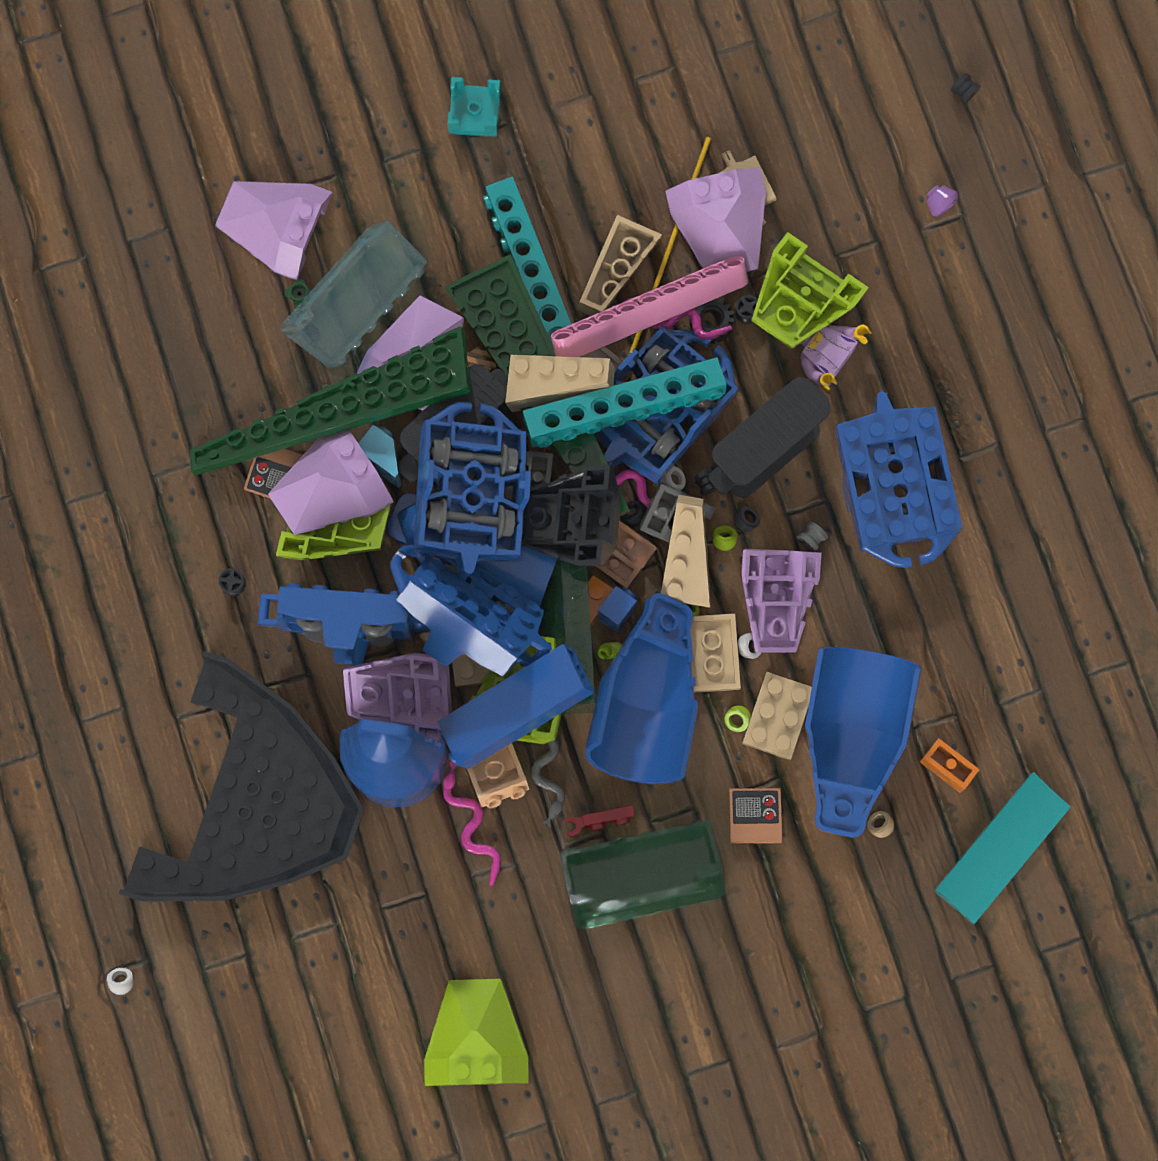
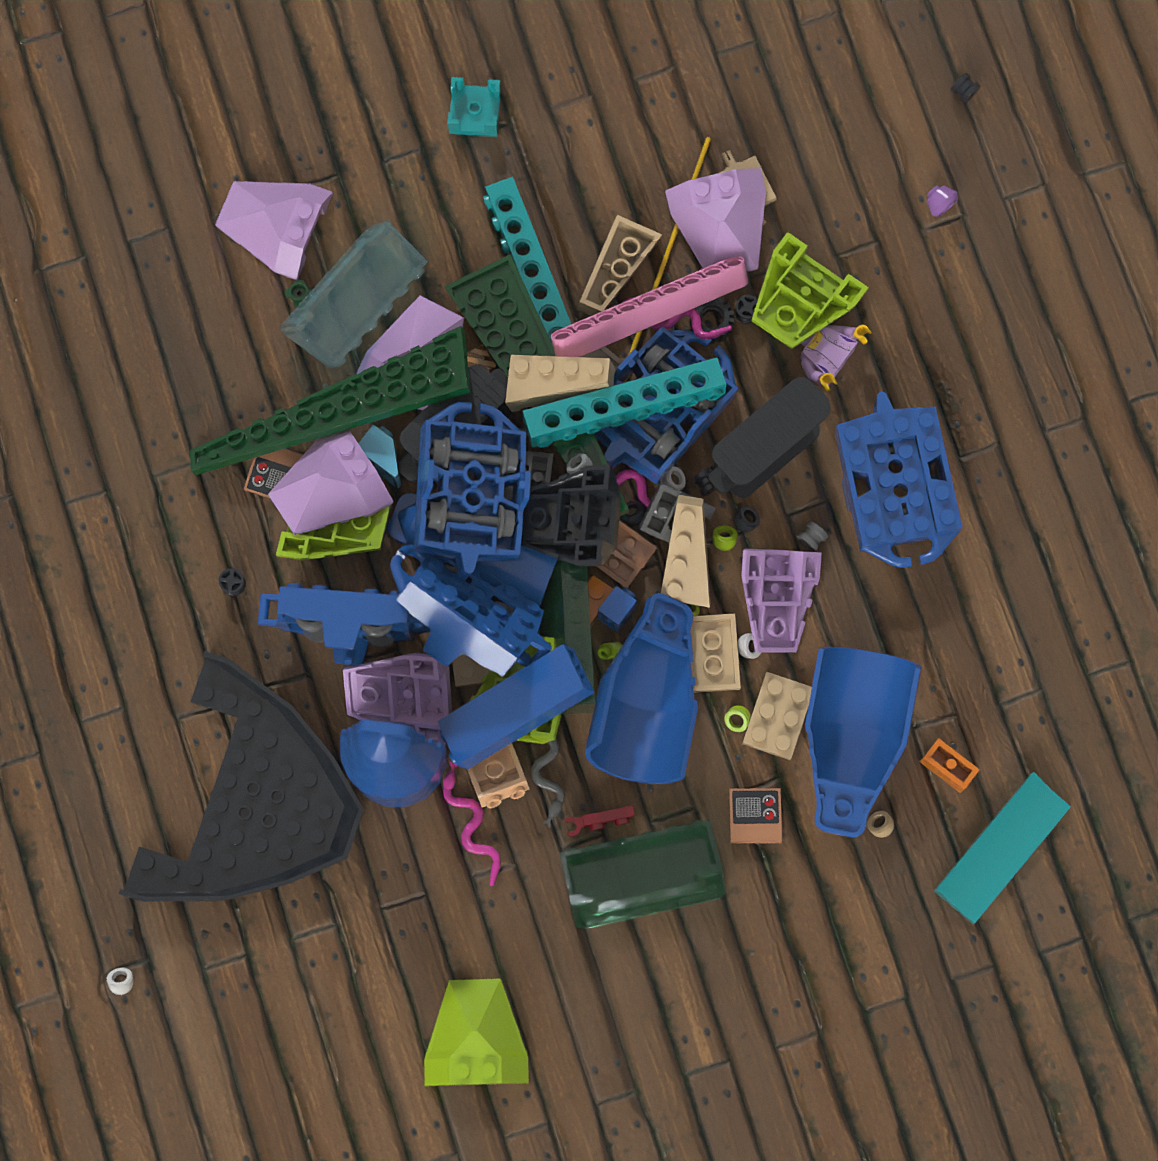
none -> light grey piece [566,453,593,474]

